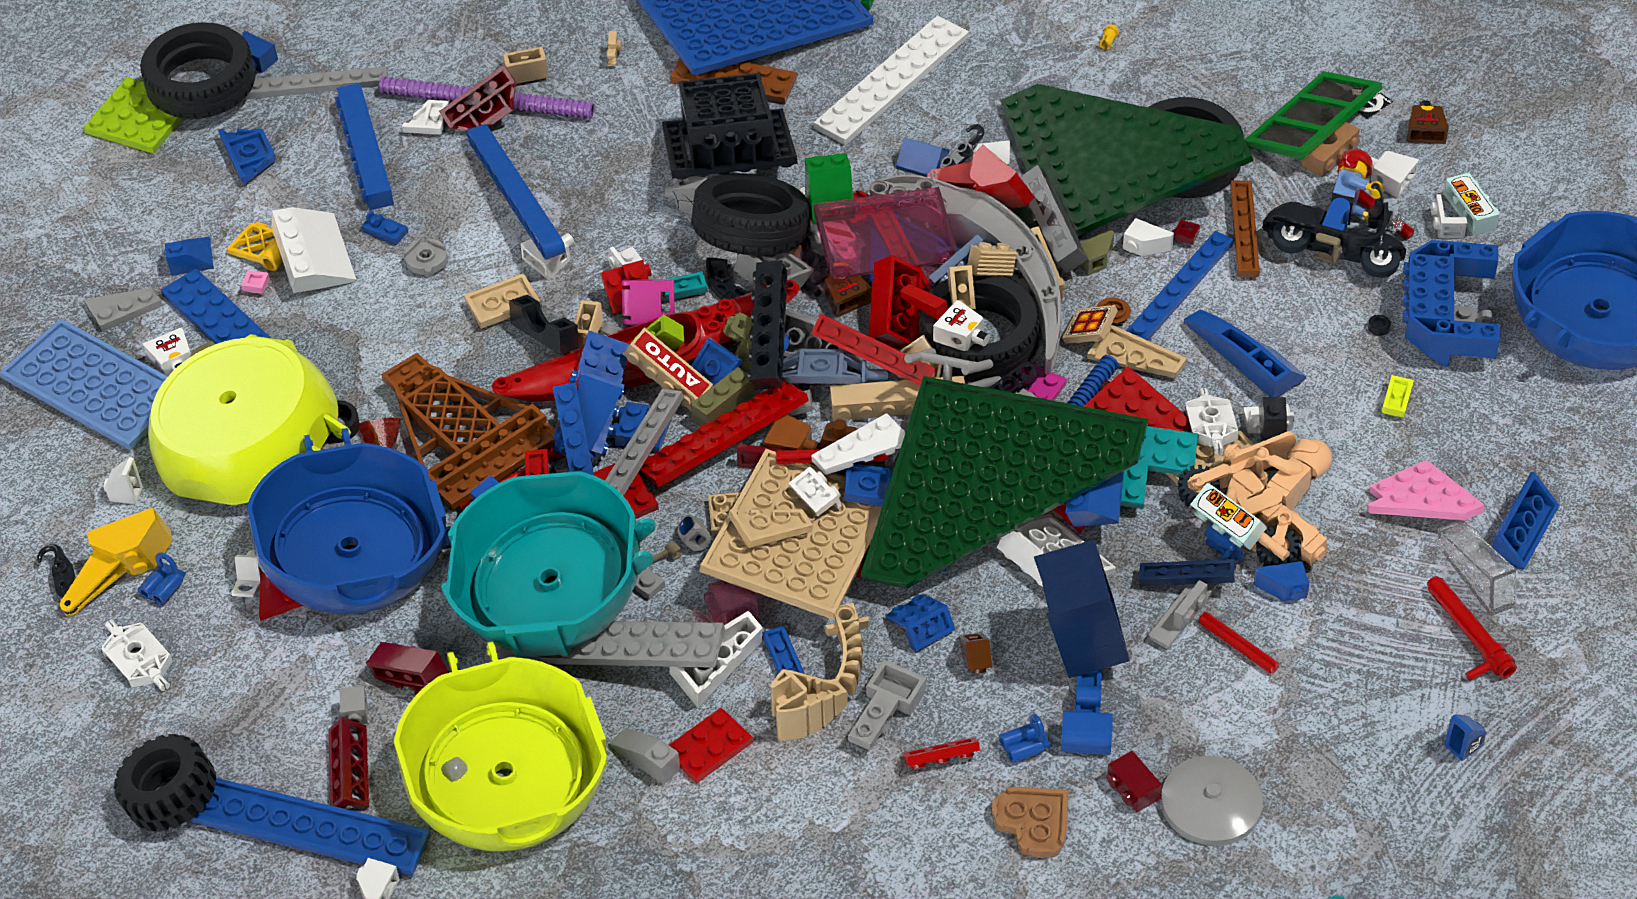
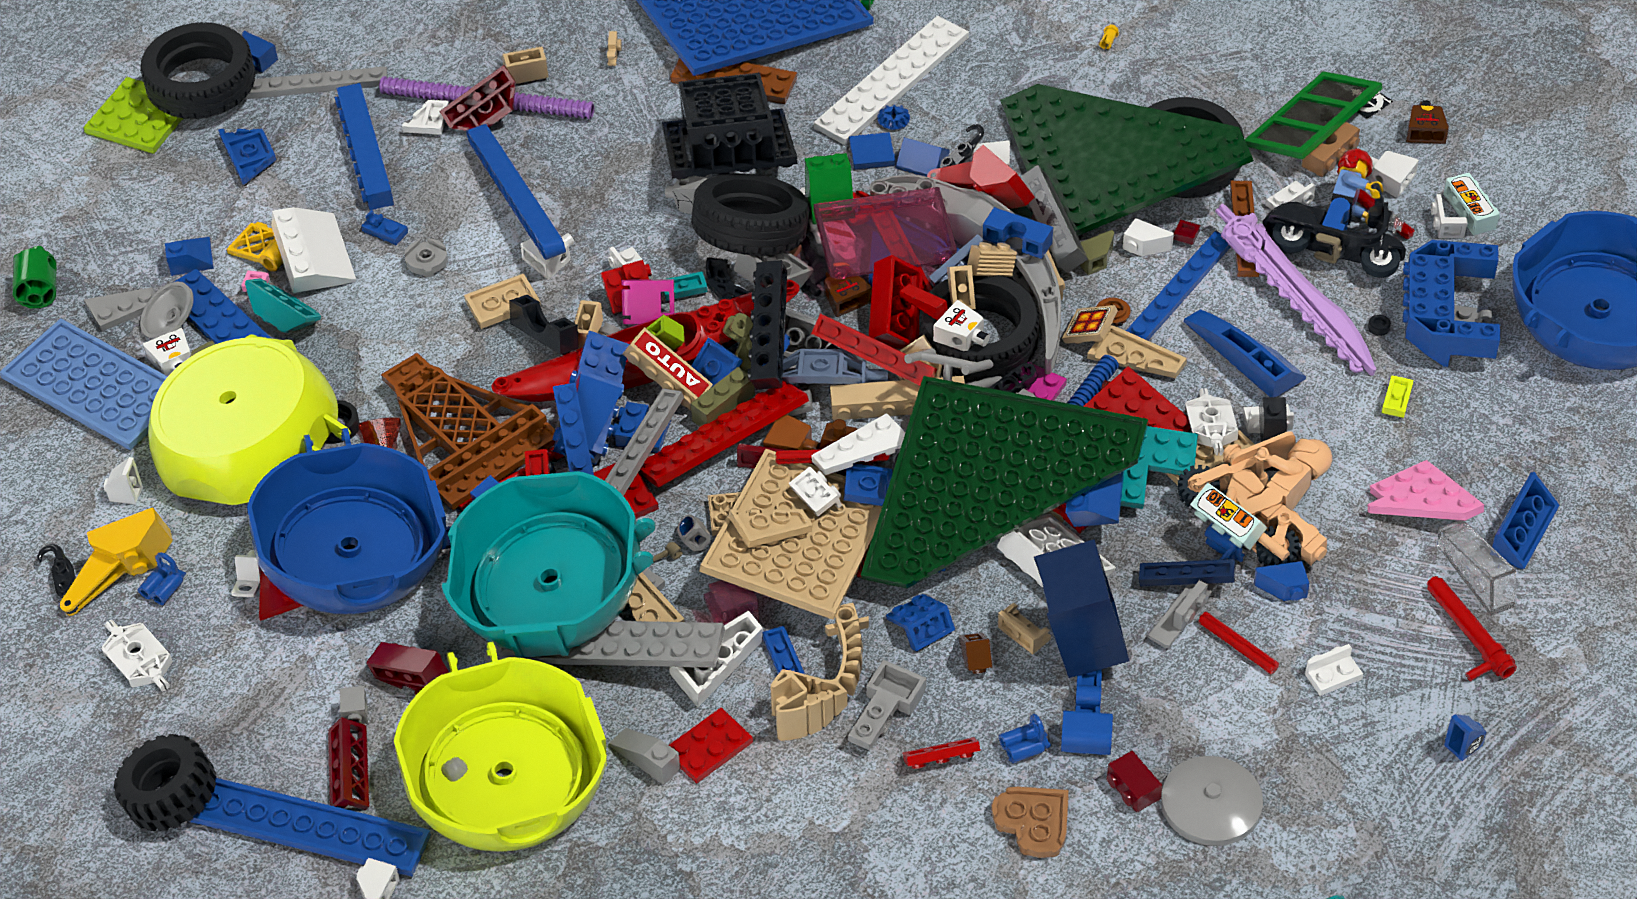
none -> green cylinder [13,246,57,309]
none -> light grey dish [140,282,193,340]
none -> teal wedge [245,278,321,333]
none -> tan wing [628,572,684,622]
none -> blue tile [849,132,895,170]
none -> blue gear [877,104,910,130]
none -> blue arch [983,207,1053,259]
none -> tan hinge [998,603,1051,654]
none -> lavender piece [1215,204,1376,376]
none -> white bracket [1265,181,1315,210]
none -> white bracket [1305,644,1363,696]

